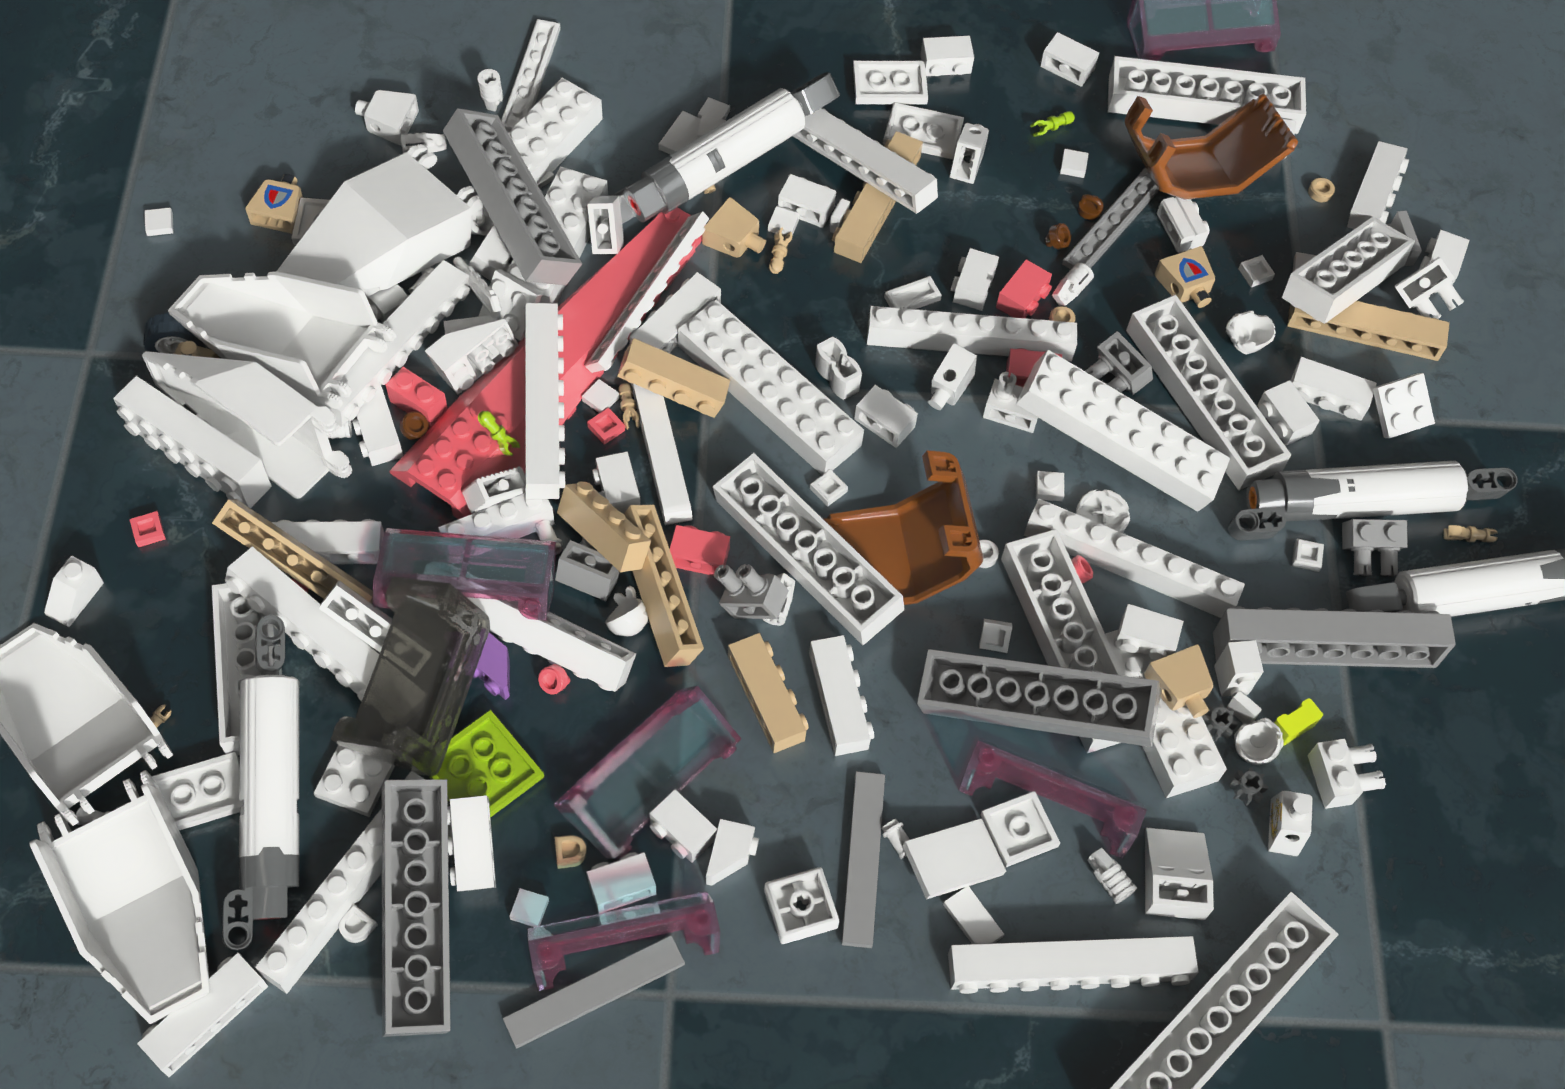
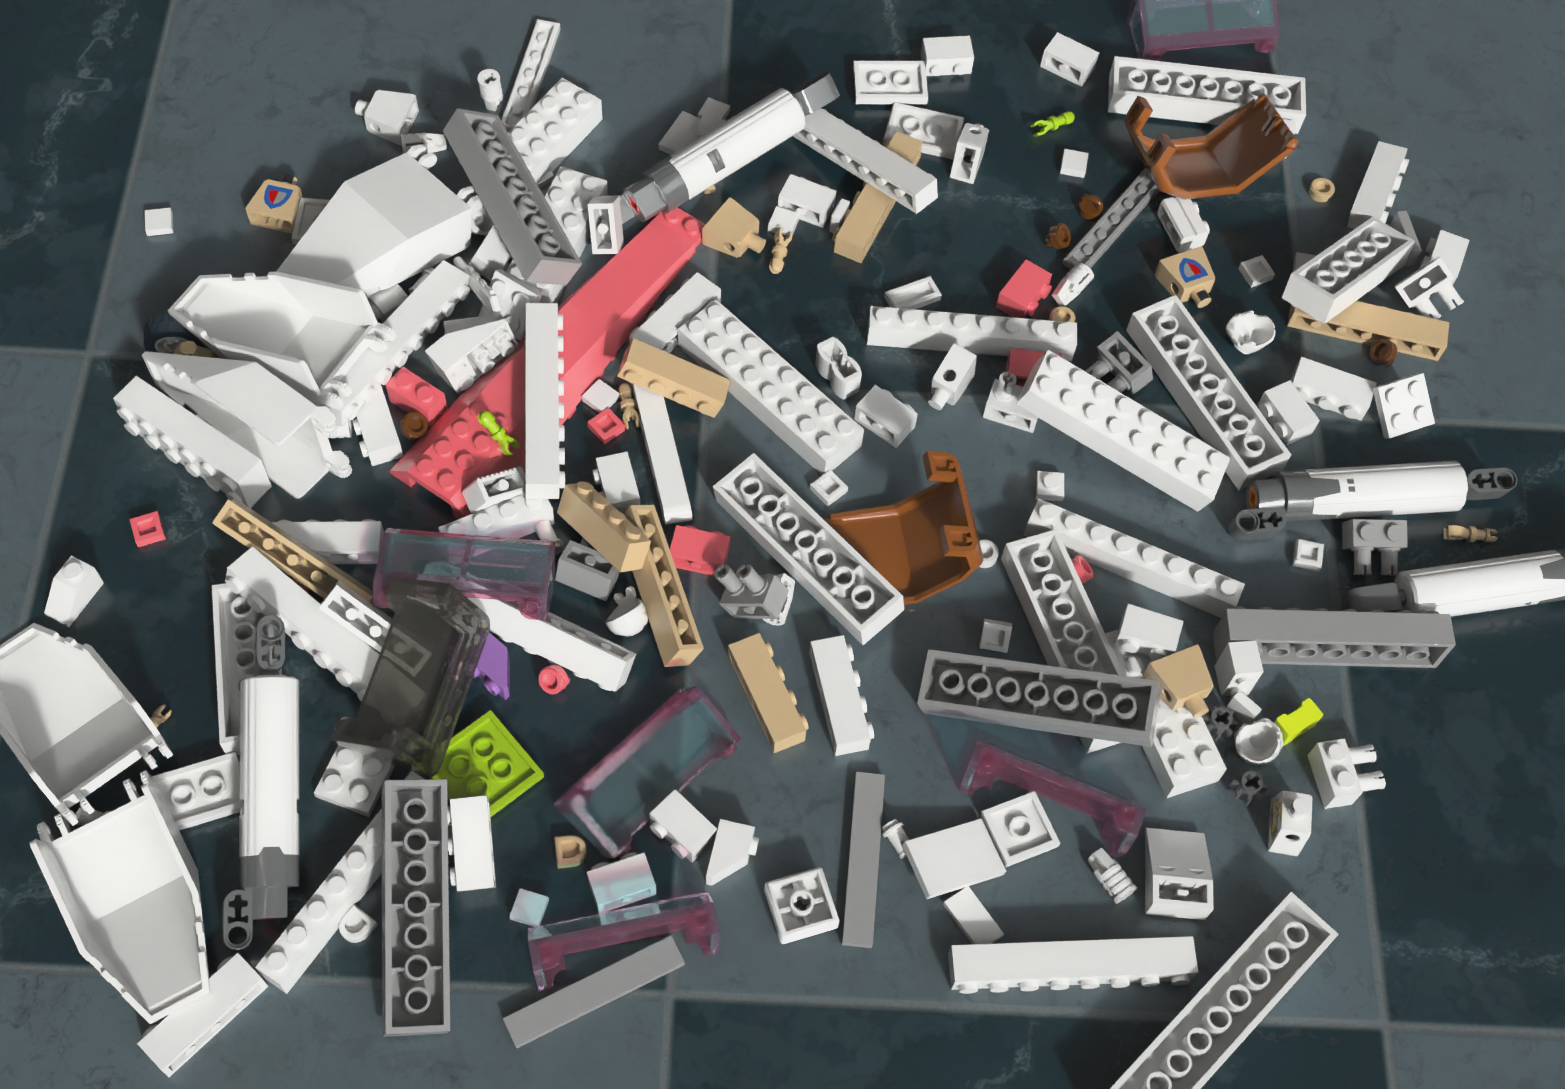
white plate [585,211,709,373] -> none
white brick [951,248,999,311] -> none
white tile [1076,489,1130,533] -> none
none -> reddish brown tile [1370,338,1397,367]

